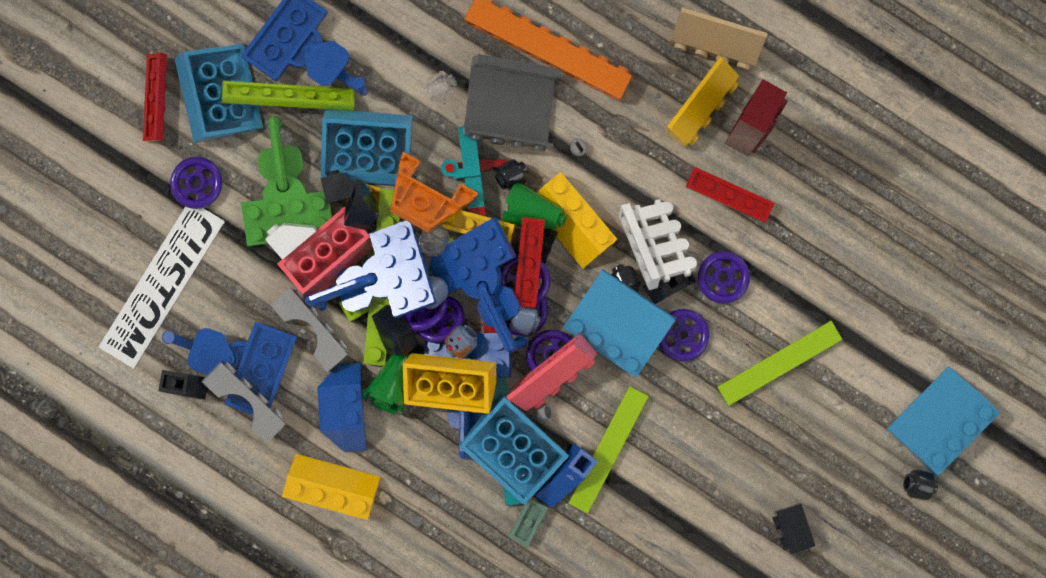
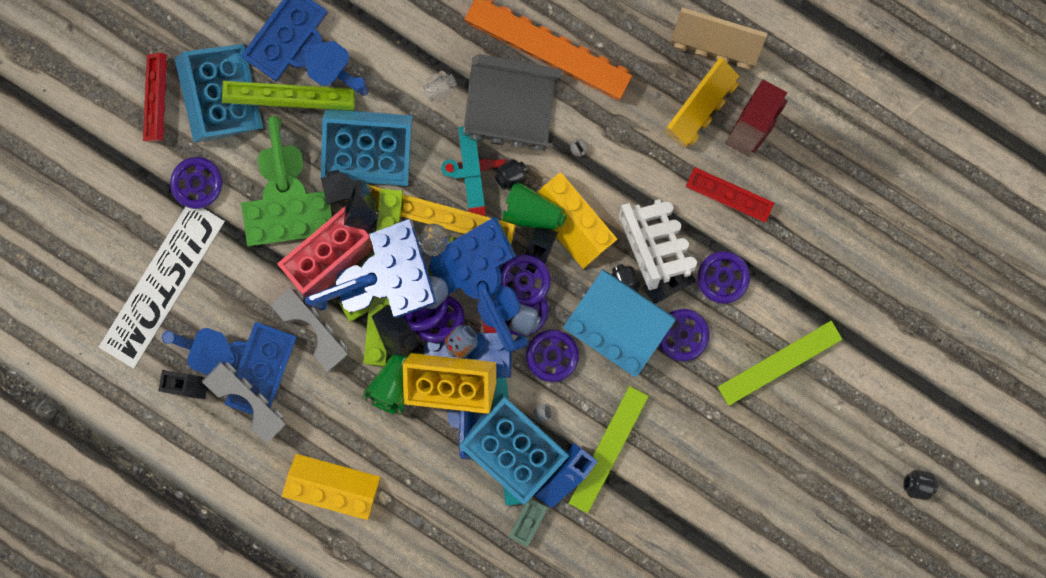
white slope [265,223,317,260] -> none
blue wedge [317,362,367,452] -> none
orange wing [390,152,478,233] -> none
coral slope [506,333,597,411] -> none
red plate [515,217,545,308] -> none
black brick [772,503,816,554] -> none
dark azure slope [887,366,1000,476] -> none

